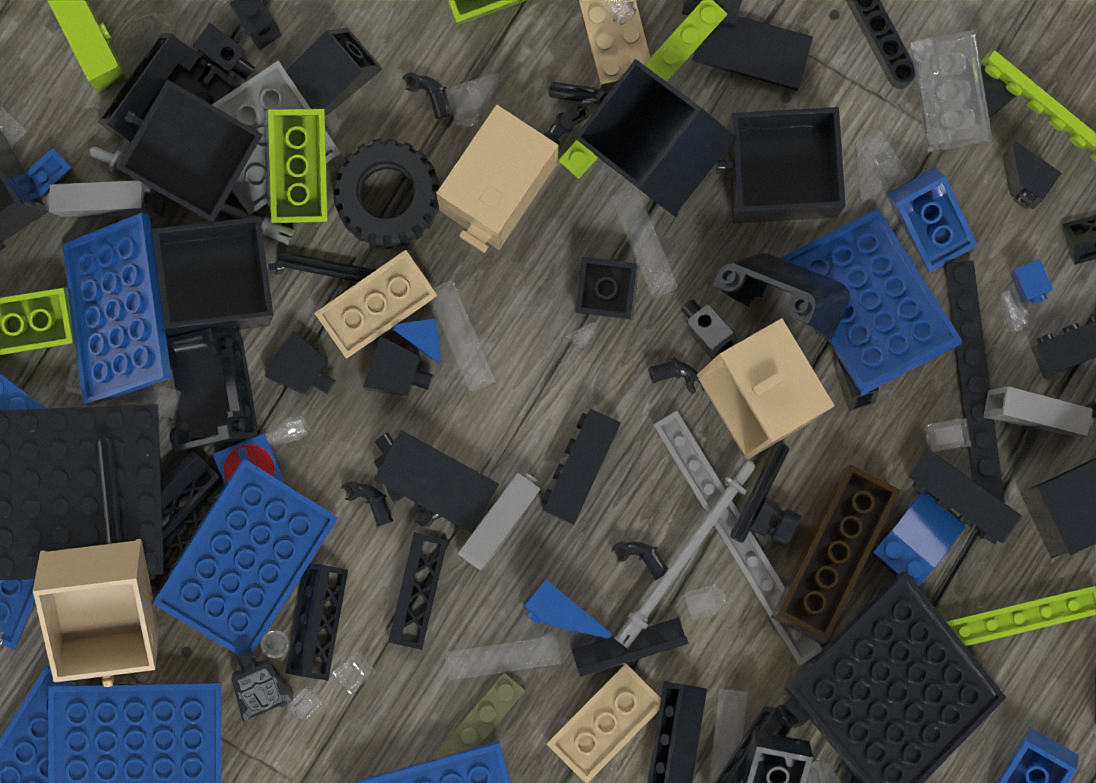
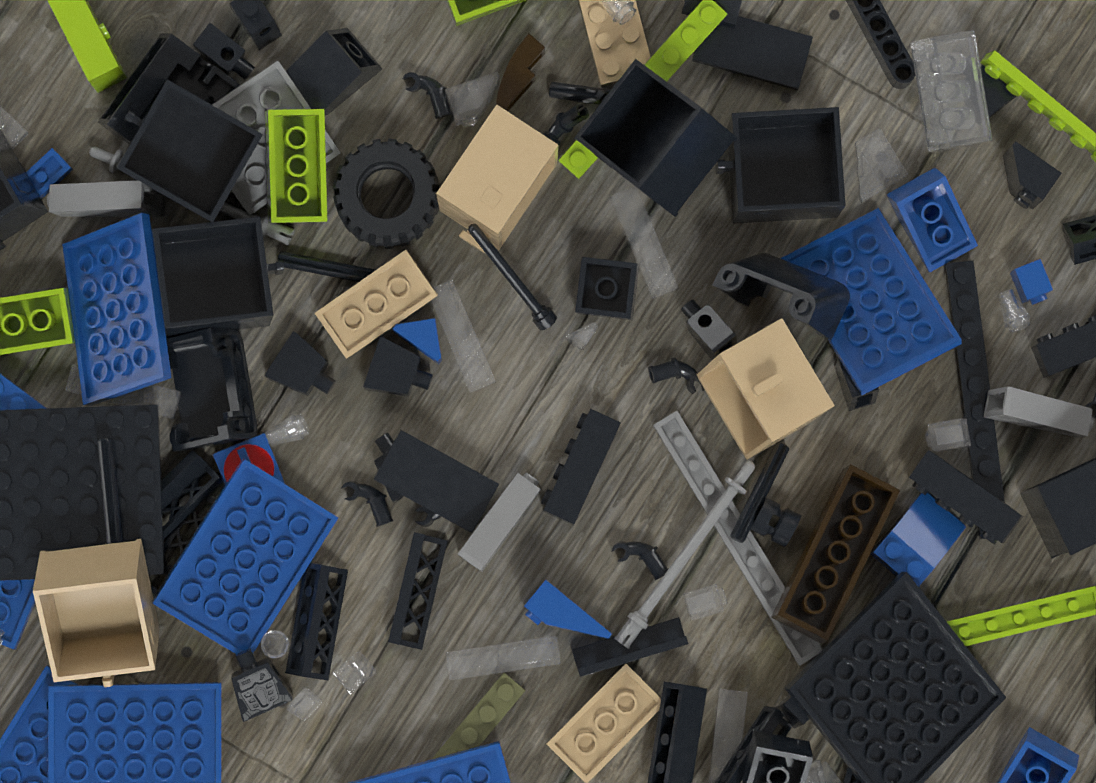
none -> black piece [468,224,557,330]
none -> dark brown slope [496,33,545,111]

